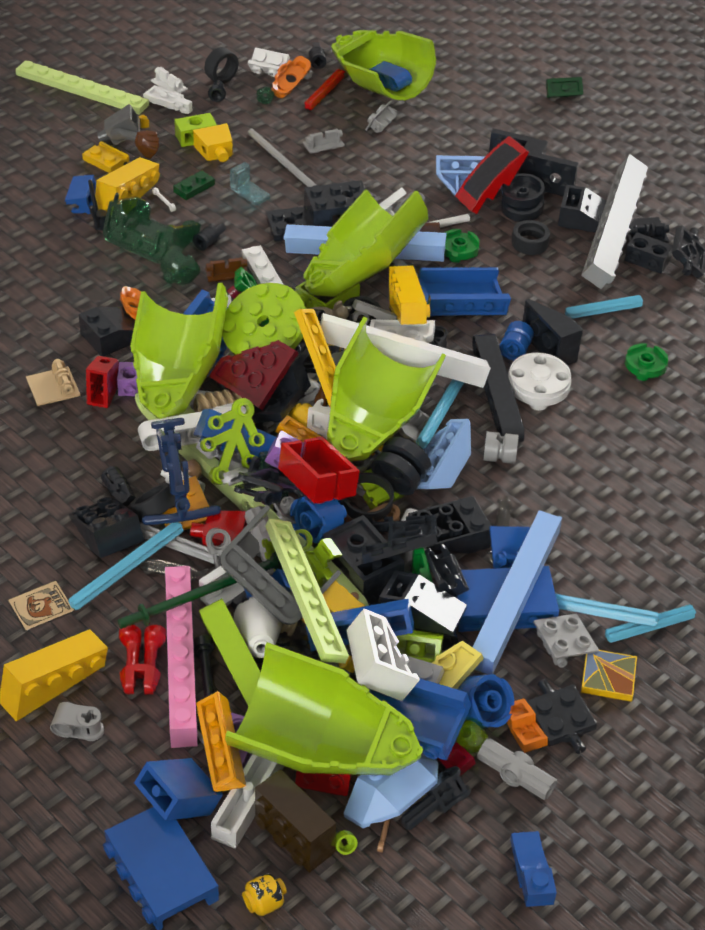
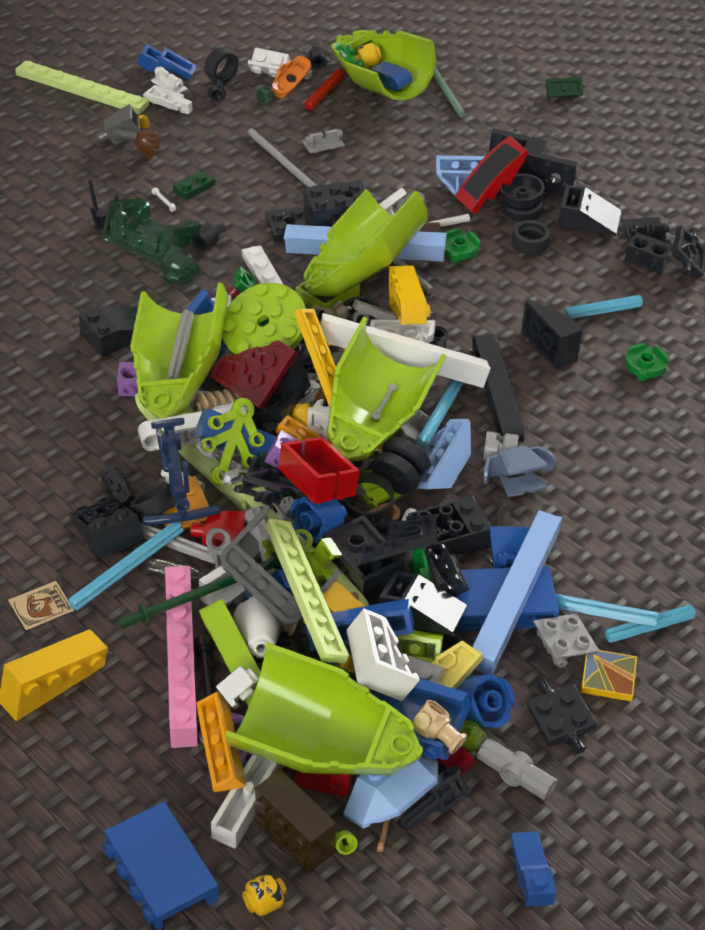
tan hinge [26,359,81,406] -> none
light grey piece [50,702,104,741] -> none
blue hinge [65,175,96,214] -> none
yellow plate [82,141,130,173] -> none
red torso [86,356,119,408] -> none
yellow wedge [95,157,160,224] -> none
red piece [119,625,167,695] -> none
orange piece [120,286,141,320] -> none
blue brick [134,758,223,821] -> none
lime brick [174,113,217,147] -> none
medium nougat hinge [181,459,202,478] -> none
yellow torso [193,123,233,162] -> none
reddish brown hinge [205,257,248,282] -> none
clear light blue bracket [230,162,270,206] -> none
light grey hinge [365,100,397,133] -> none
blue panel [418,267,511,316] -> none
blue wheel [499,321,534,361] -> none
orange slope [507,698,548,753] -> none
white piece [508,353,571,411] -> none
brick [581,154,648,289] -> none
none -> blue slope [136,44,197,80]
none -> light grey axle [167,310,194,380]
none -> white brick [216,666,259,709]
none -> green wing [334,42,366,68]
none -> yellow head [355,43,382,69]
none -> light grey hinge [371,383,397,421]
none -> tan connector [411,700,467,754]
none -> sand green bar [433,67,466,118]
none -> sand blue piece [484,446,556,497]

